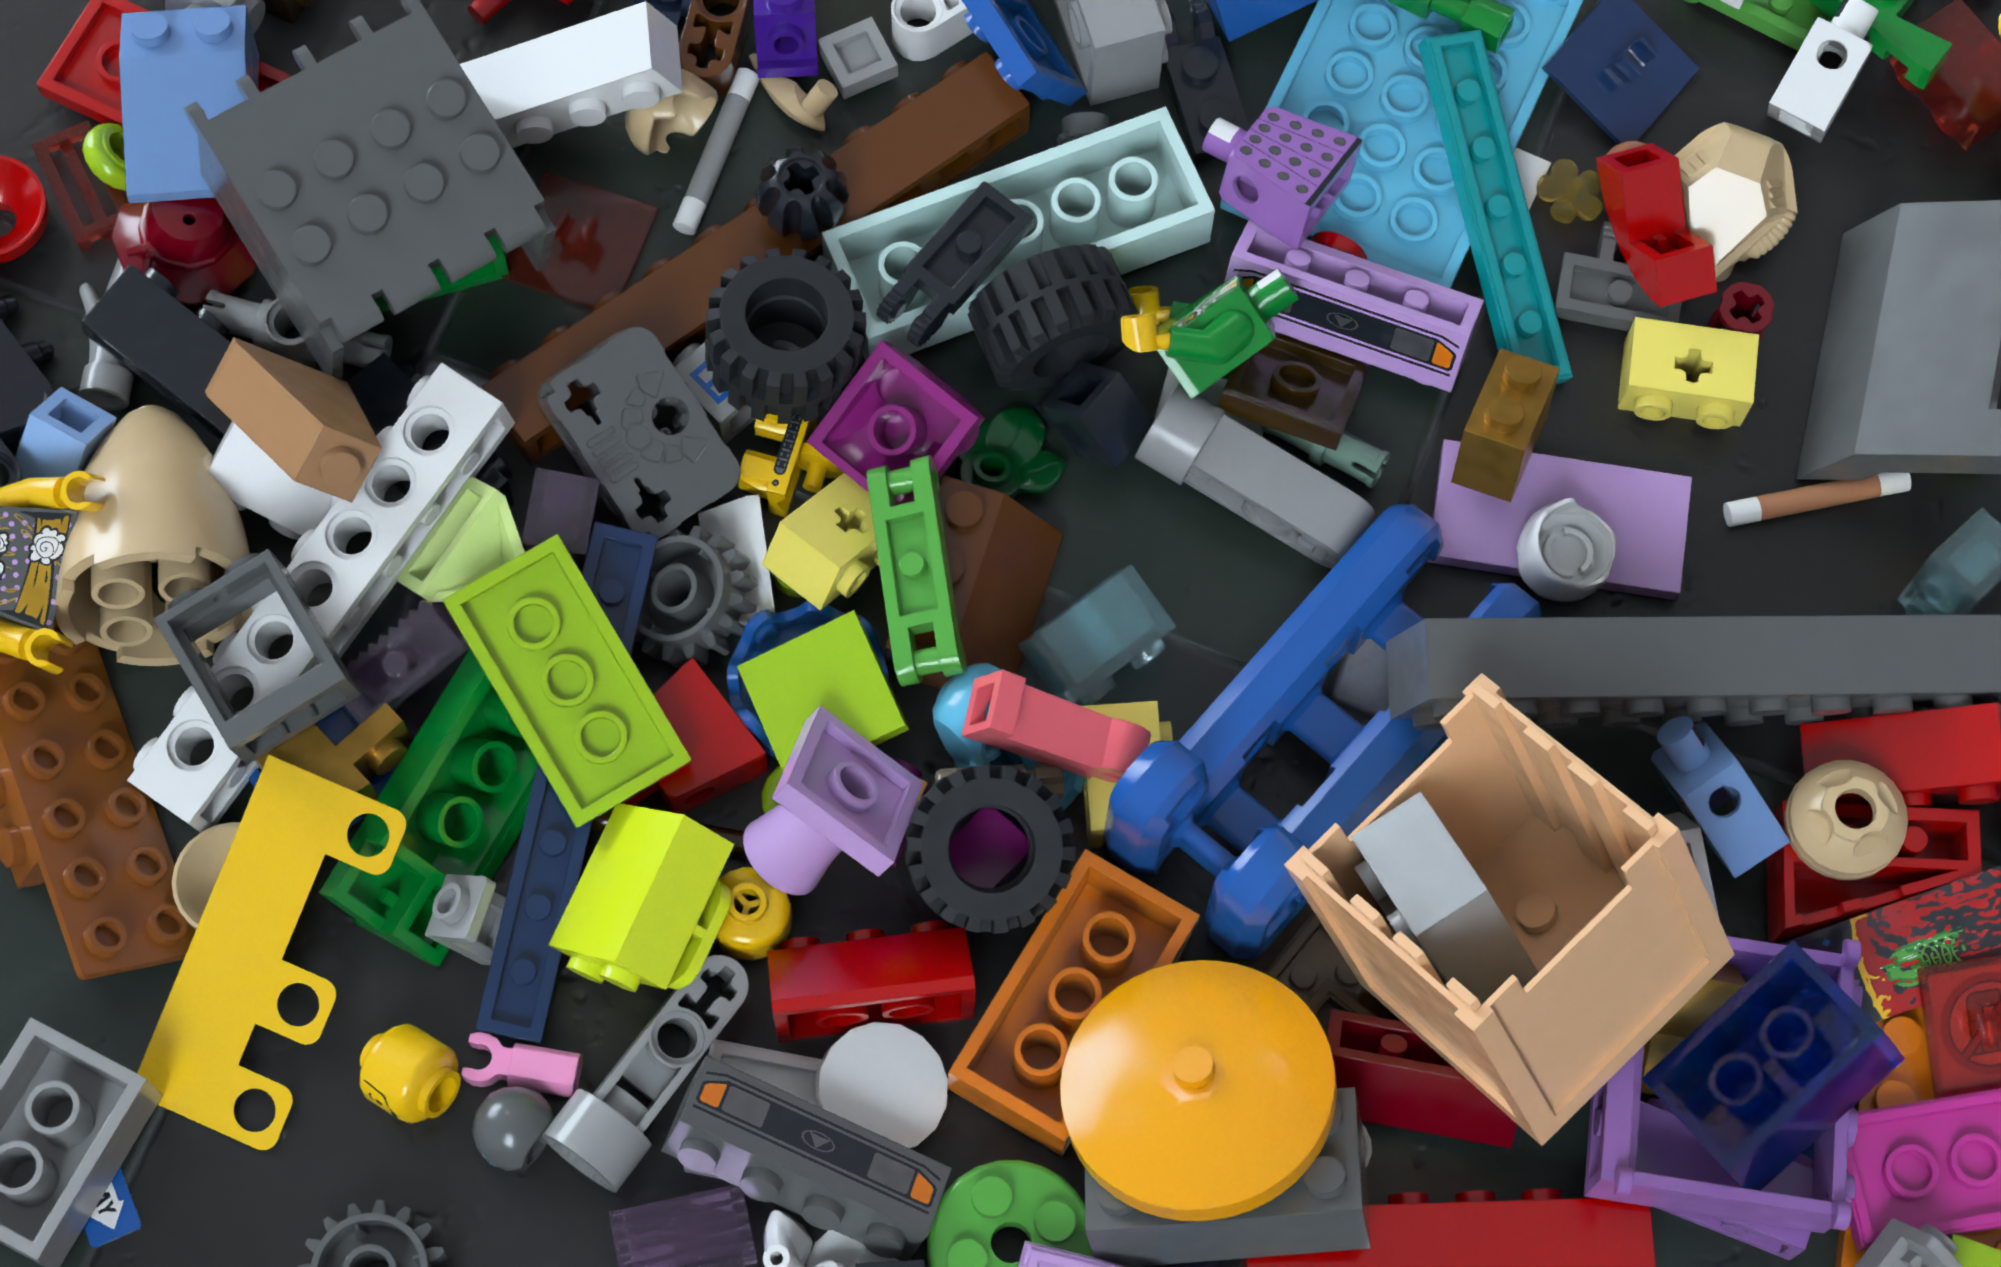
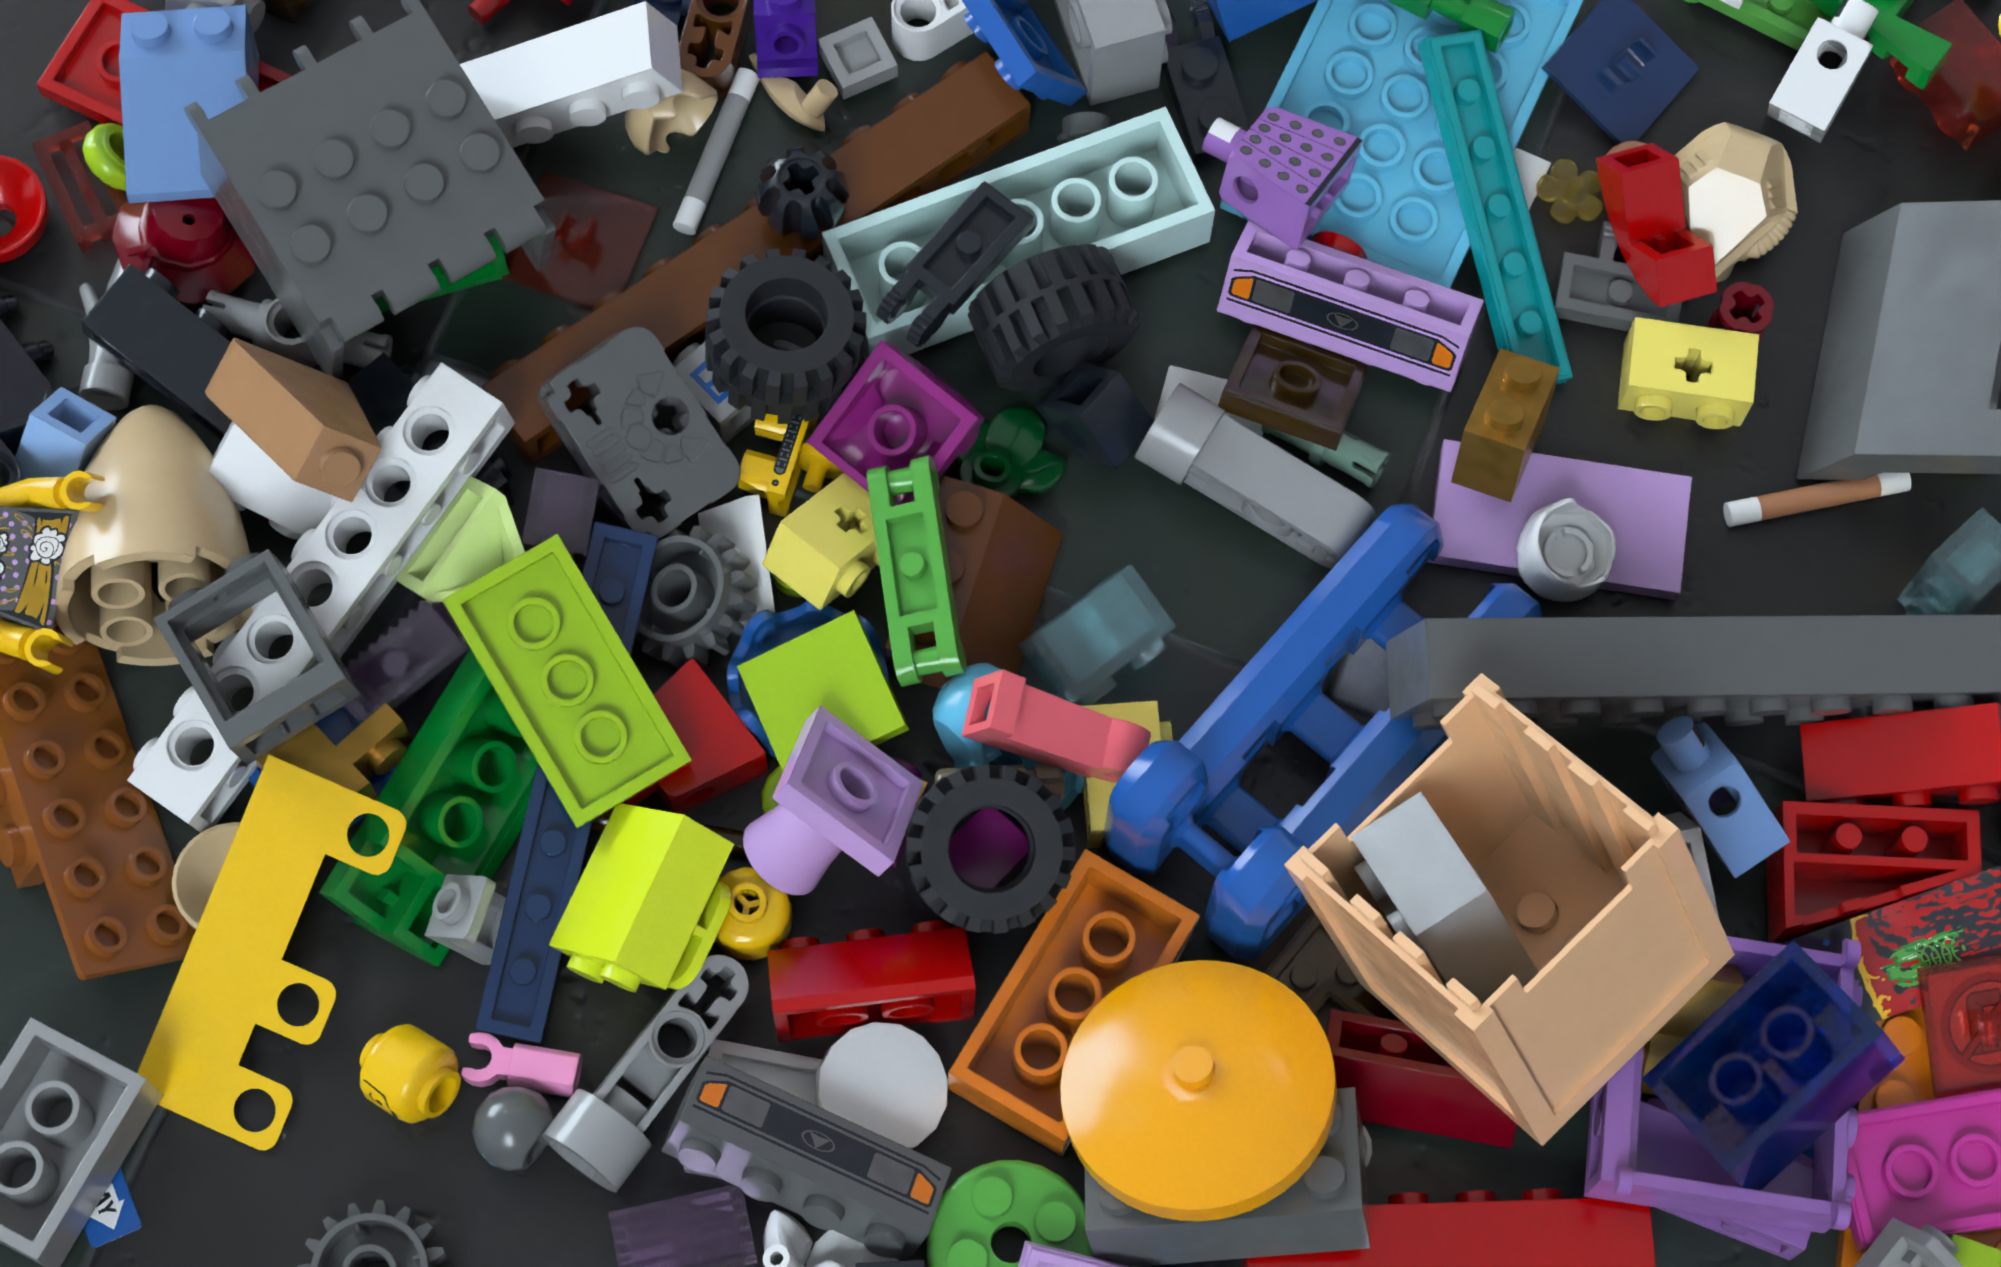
green torso [1120,268,1299,399] -> none
tan piece [1784,760,1908,880] -> none

